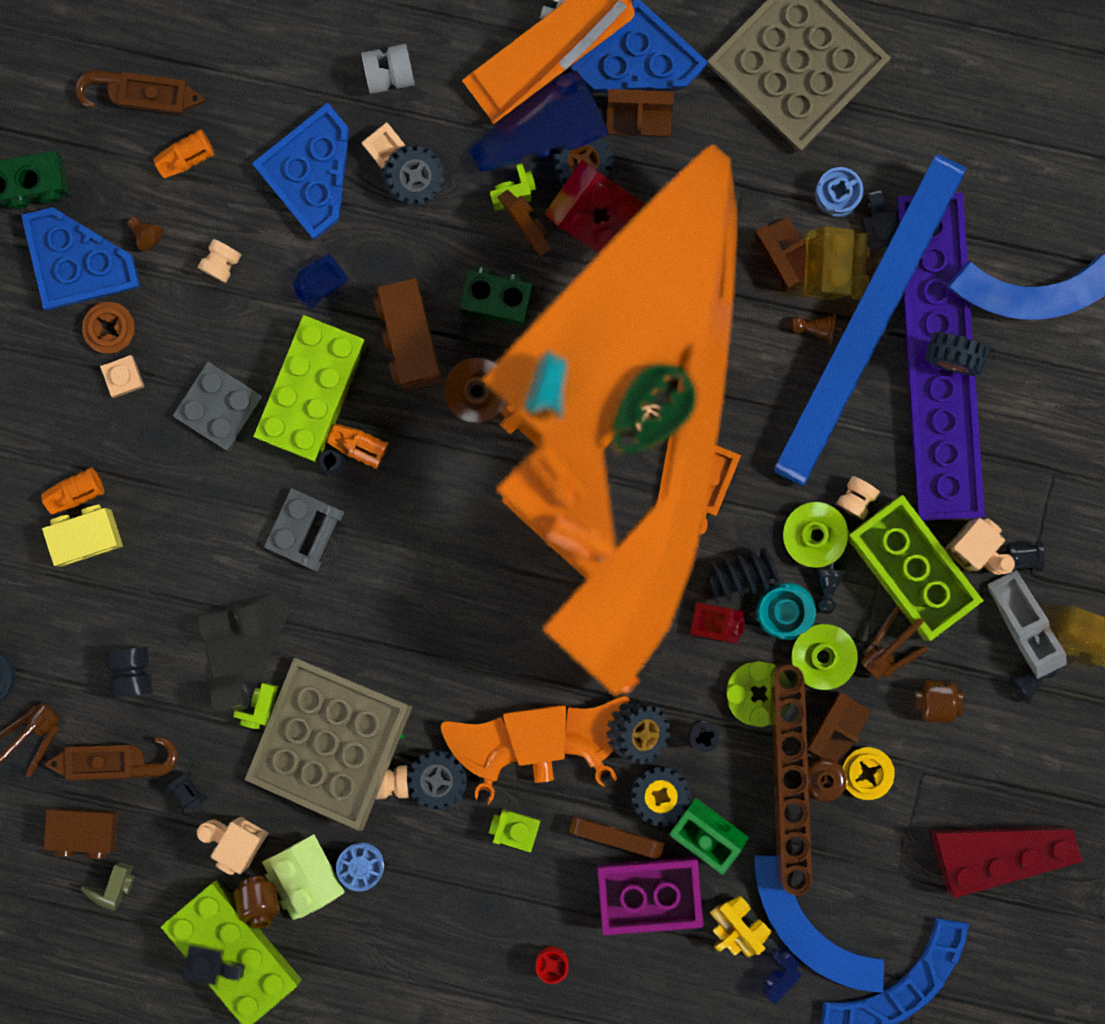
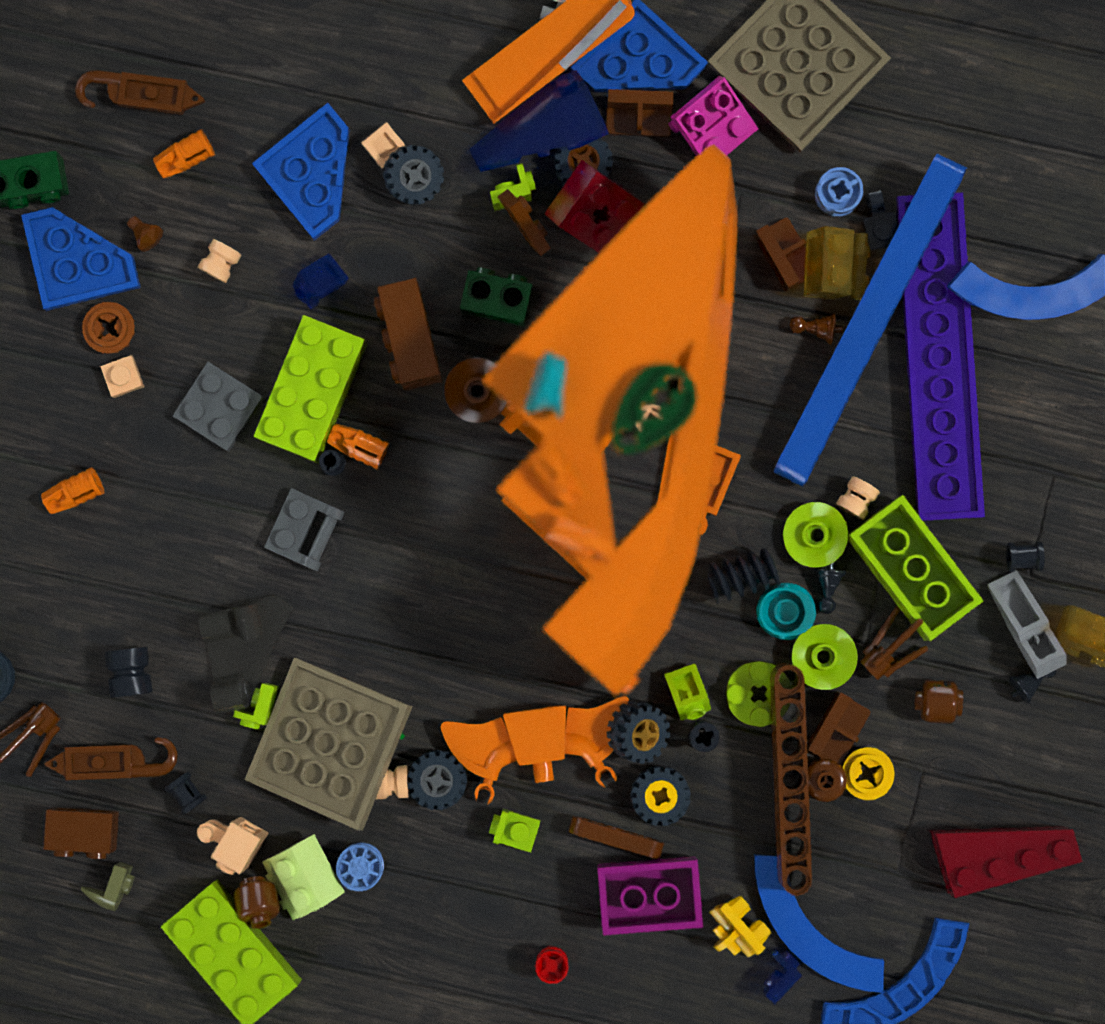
light yellow brick [42,505,123,567] -> none
black plate [183,943,245,985] -> none
light grey wheel [361,43,415,95] -> none
green brick [669,798,749,875] -> none
dark red bracket [690,602,745,644] -> none
black wheel [924,332,989,377] -> none
light nougat brick [944,518,1015,575] -> none
none -> lime bracket [664,664,711,720]
none -> dark pink plate [668,76,758,156]

